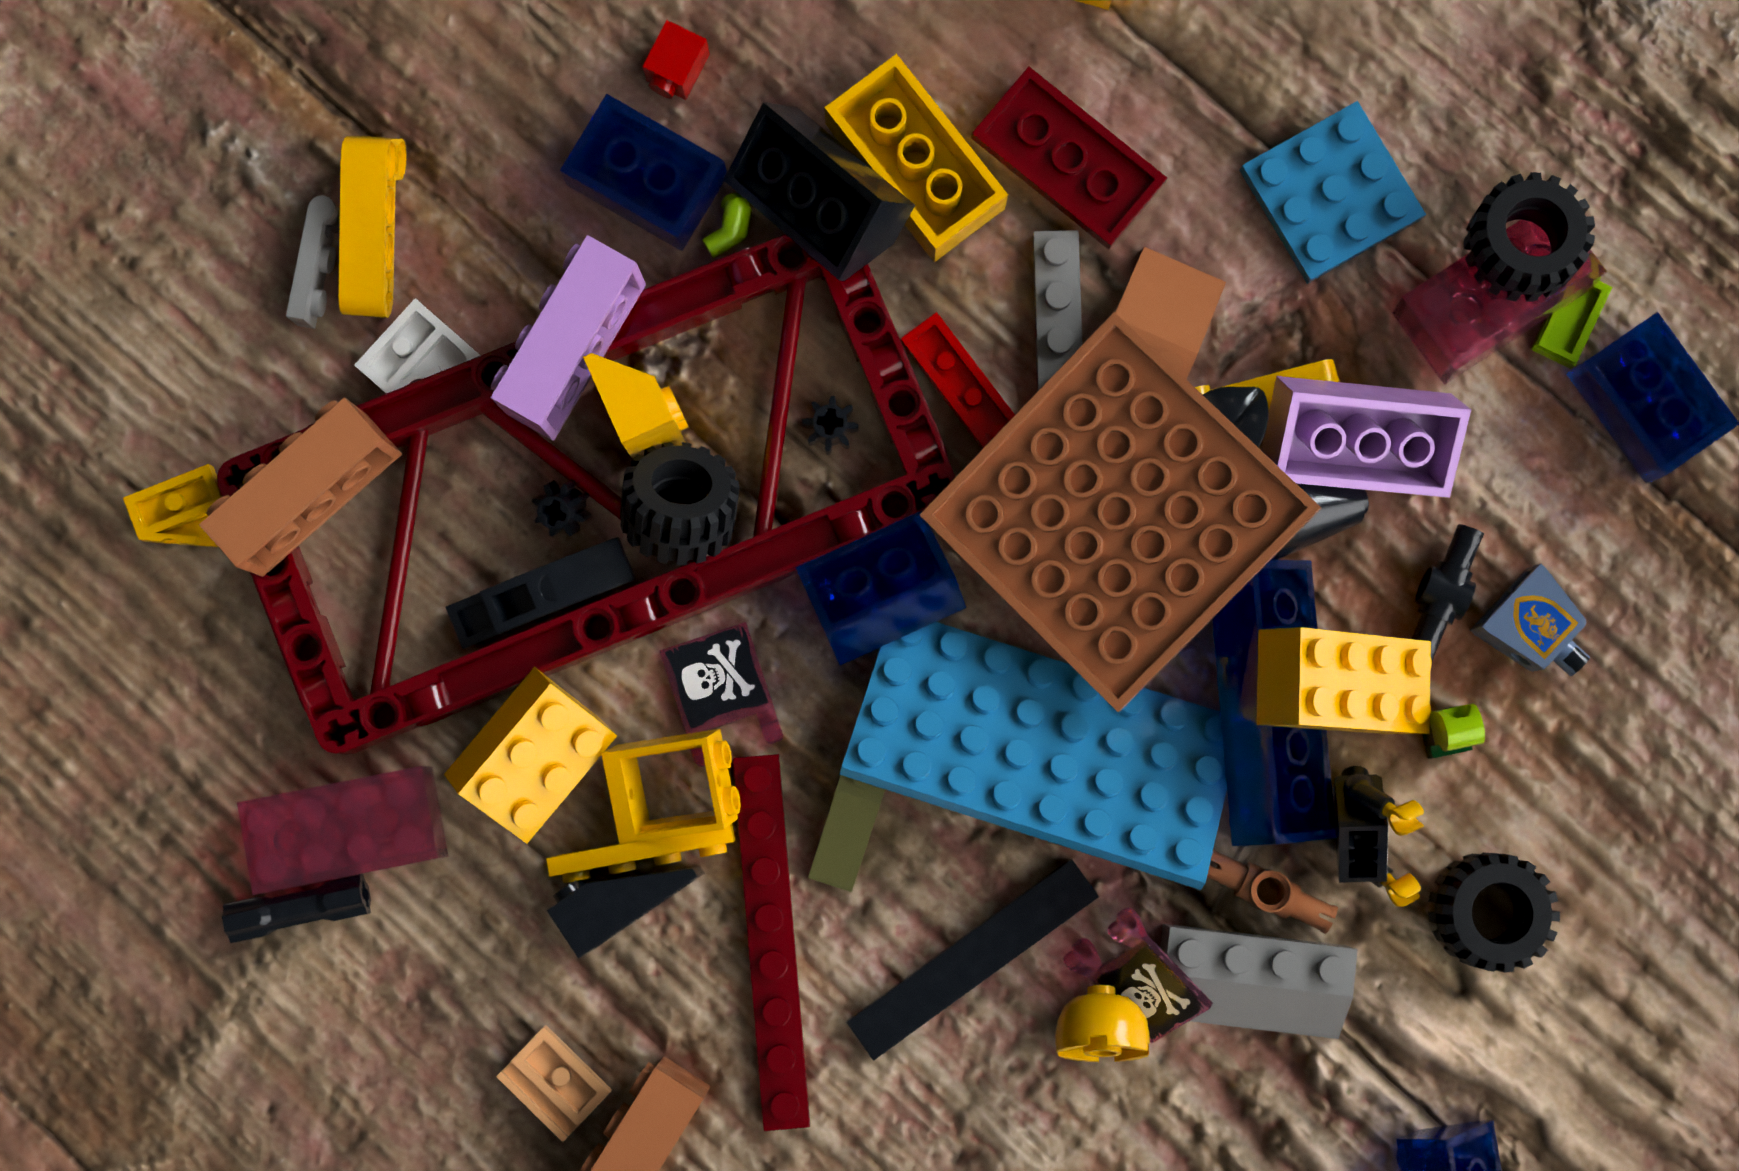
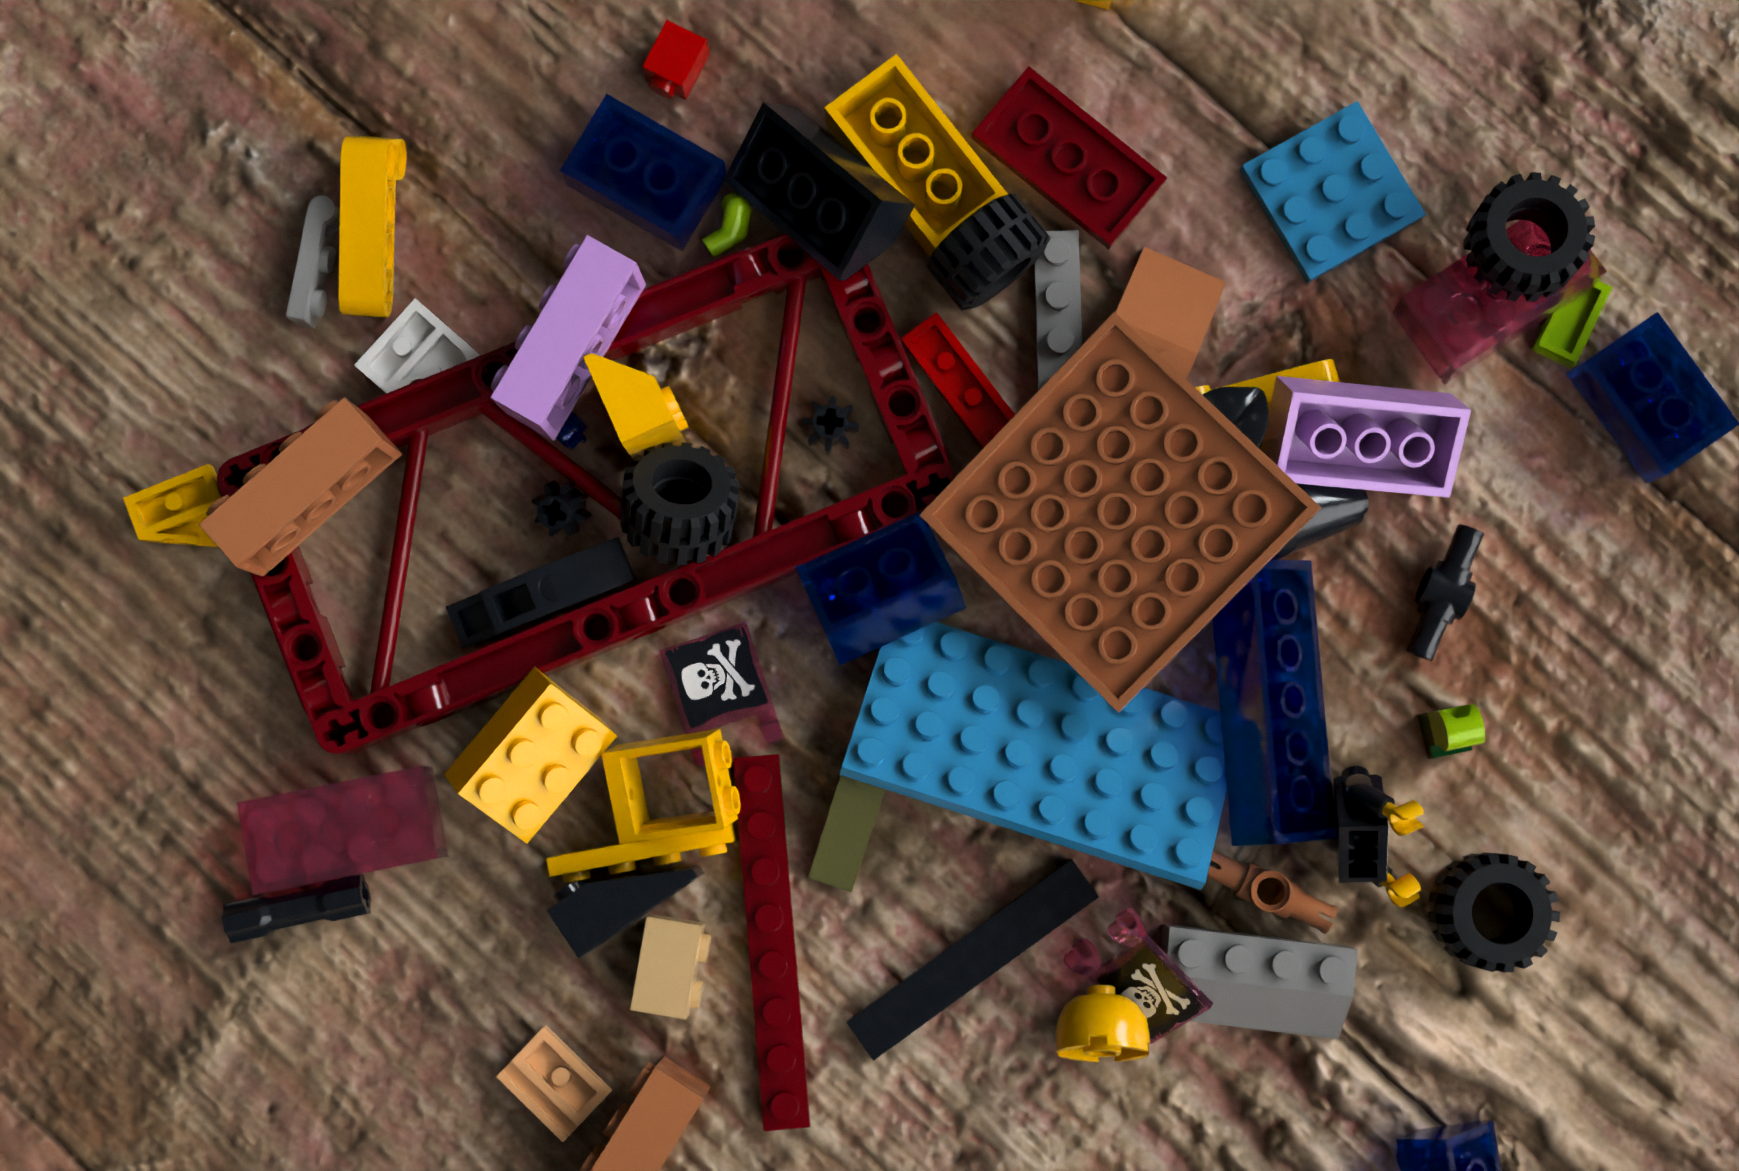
yellow brick [1257,627,1432,734] -> none
sand blue torso [1470,563,1590,676] -> none
none -> clear blue plate [555,411,587,451]
none -> tan brick [630,914,711,1020]
none -> black tyre [927,193,1050,311]

